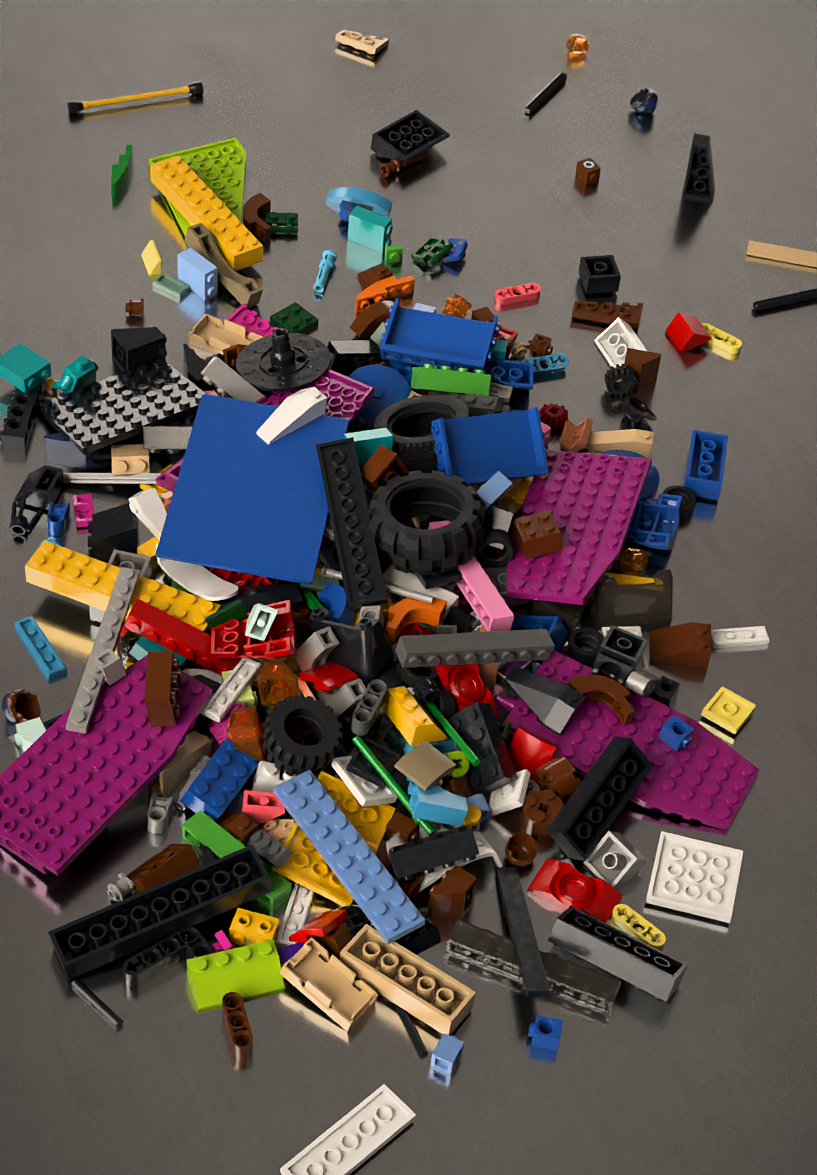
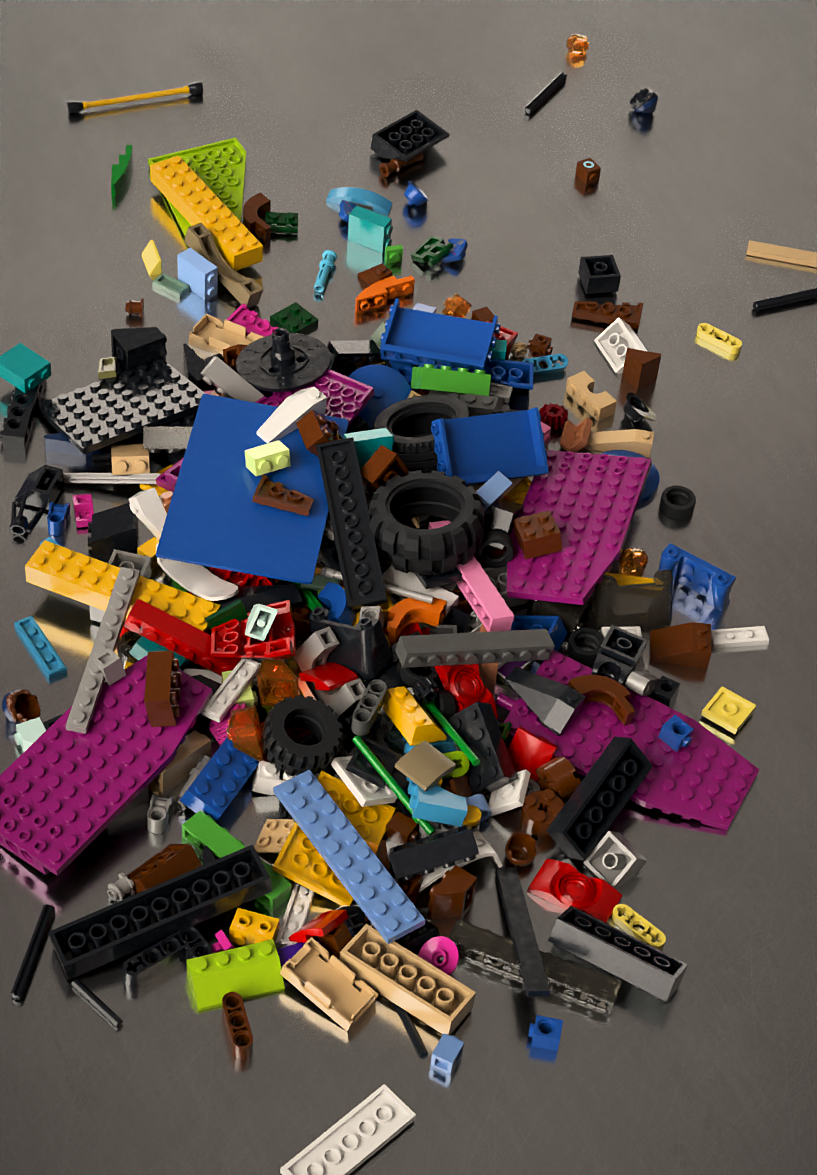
teal torso [43,356,99,394] -> none
reddish brown slope [217,813,258,847] -> none
coral slope [242,790,285,824] -> none
dark grey plate [246,829,293,869] -> none
tan wing [336,30,389,54] -> none
reddish brown arch [350,300,394,340] -> none
coral beam [494,283,541,305] -> none
black tyre [604,364,638,396] -> none
blue wedge [626,494,683,550] -> none
white plate [645,831,743,923] -> none
red slope [665,312,711,354] -> none
black wedge [682,133,715,202] -> none
blue brick [683,430,728,500] -> none
none -> black axle [11,904,55,1000]
none -> olive tile [98,357,118,379]
none -> yellowish green brick [245,440,291,476]
none -> reddish brown wing [252,474,314,516]
none -> reddish brown slope [296,410,343,456]
none -> blue piece [404,180,429,207]
none -> dark pink dish [418,936,459,976]
none -> tan arch [566,371,617,421]
none -> blue piece [657,543,736,612]

